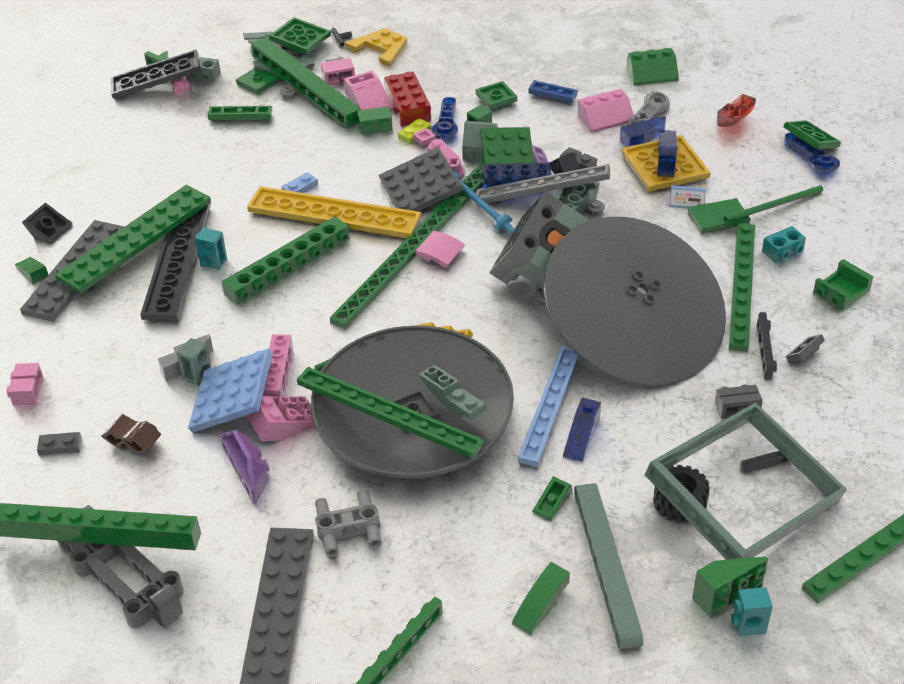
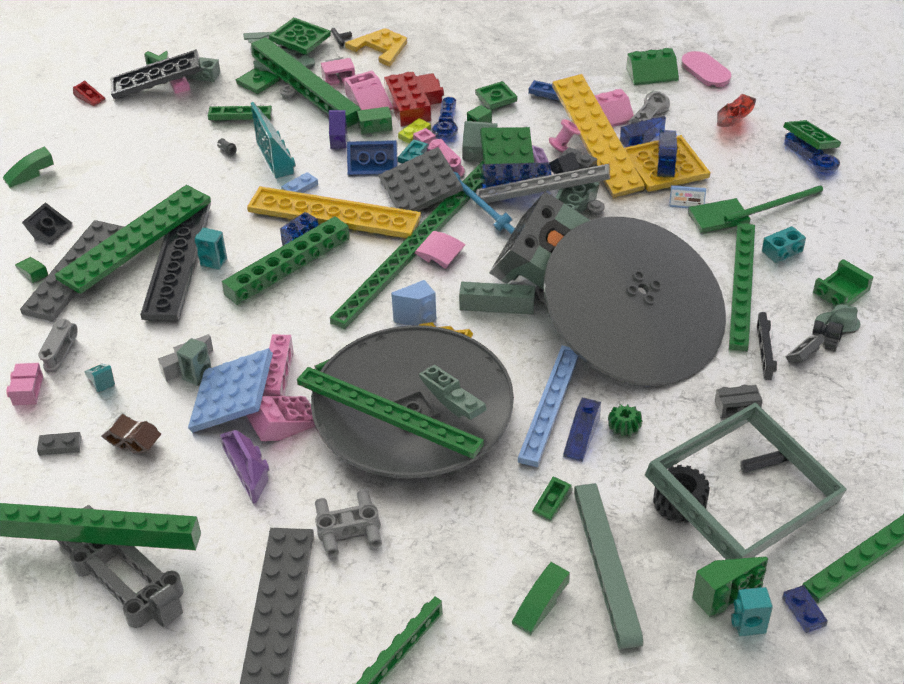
none -> green slope [2,146,54,188]
none -> light grey piece [38,319,78,372]
none -> red slope [73,80,106,106]
none -> teal slope [84,363,115,393]
none -> dark grey pin [217,138,237,155]
none -> teal slope [250,102,296,179]
none -> clear blue brick [280,212,318,246]
none -> dark purple slope [329,110,348,148]
none -> blue slope [347,140,398,175]
none -> light blue slope [391,280,437,326]
none -> teal plate [397,139,428,163]
none -> brick [416,73,444,105]
none -> sand green slope [459,281,536,315]
none -> bright pink hose [549,119,580,152]
none -> yellow plate [552,74,645,198]
none -> green gear [608,404,643,437]
none -> bright pink tile [682,51,731,87]
none -> clear blue plate [782,585,828,633]
none -> black piece [812,320,844,350]
none -> sand green piece [814,304,861,332]

